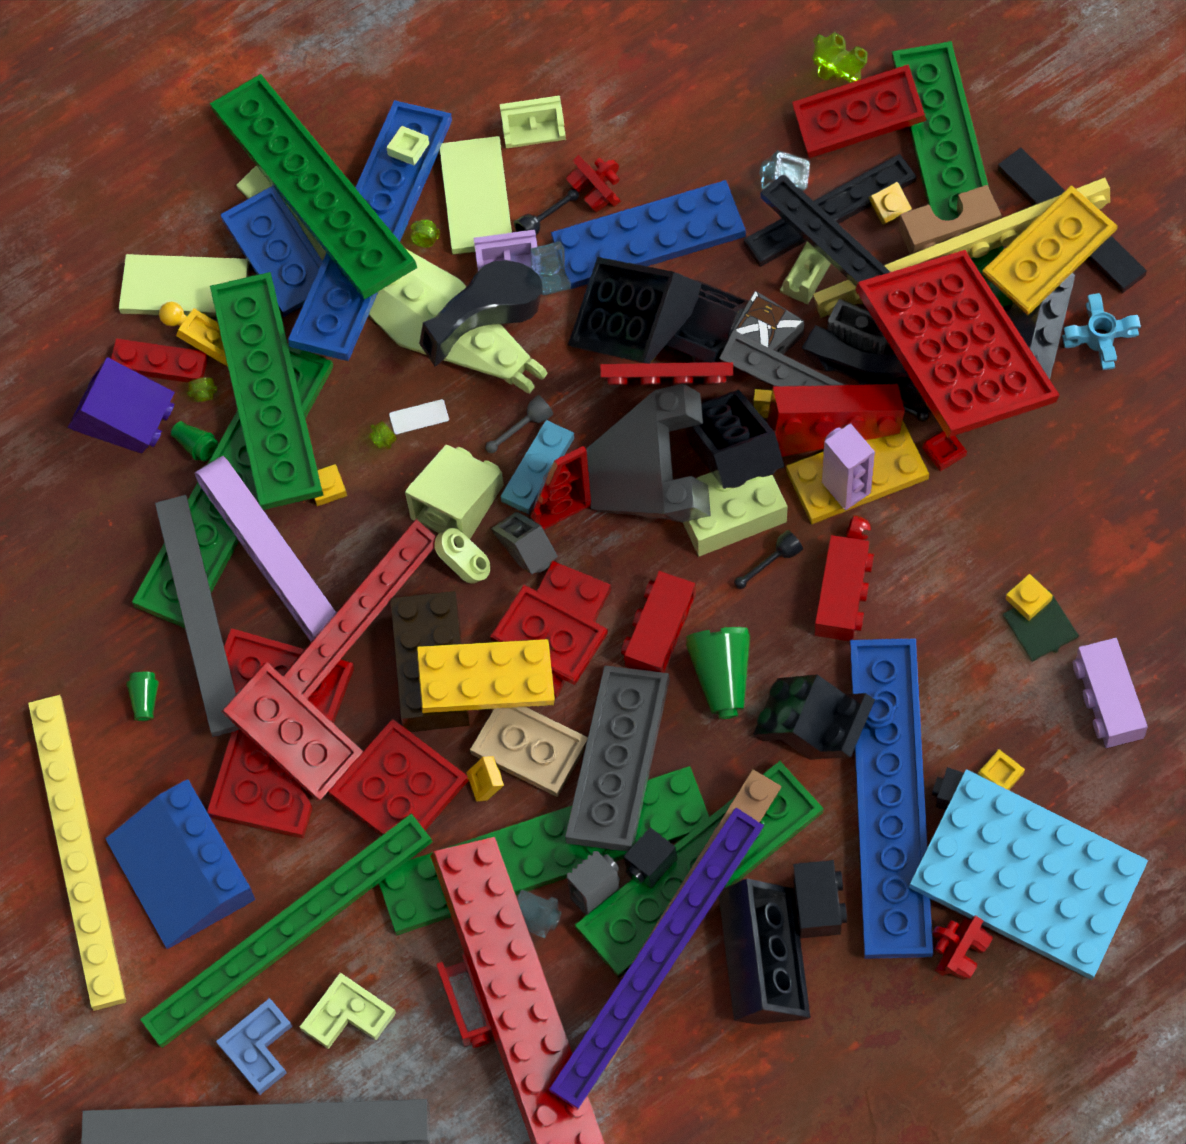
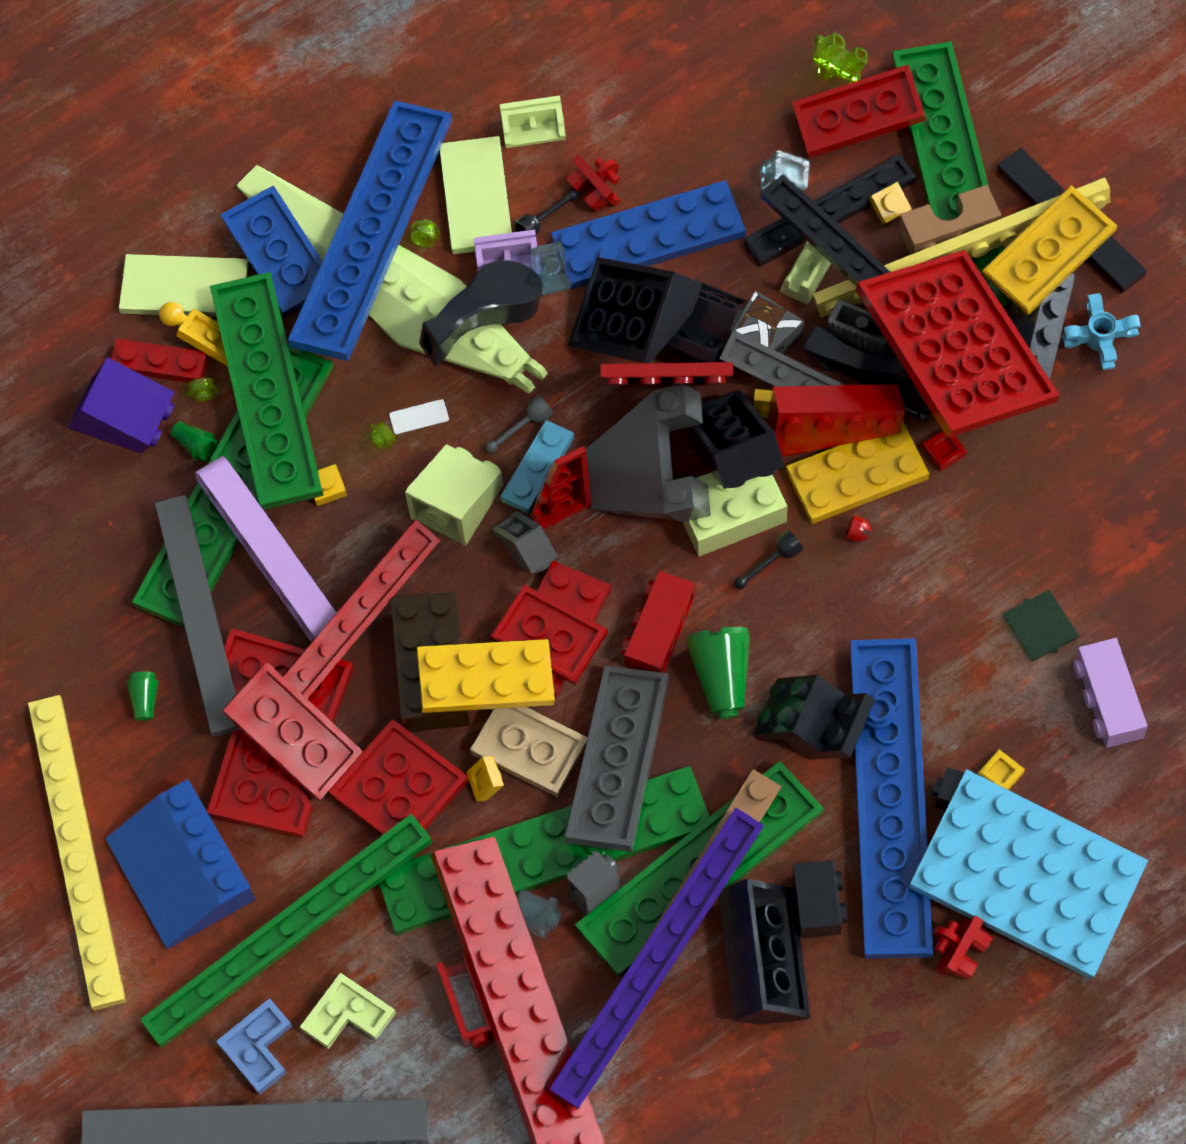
green plate [210,74,417,300] -> none
yellowish green plate [387,126,429,166] -> none
yellowish green plate [435,528,490,584] -> none
black brick [624,827,677,888] -> none
red brick [815,535,874,642] -> none
lavender brick [822,423,875,511] -> none
yellow plate [1006,574,1053,621] -> none

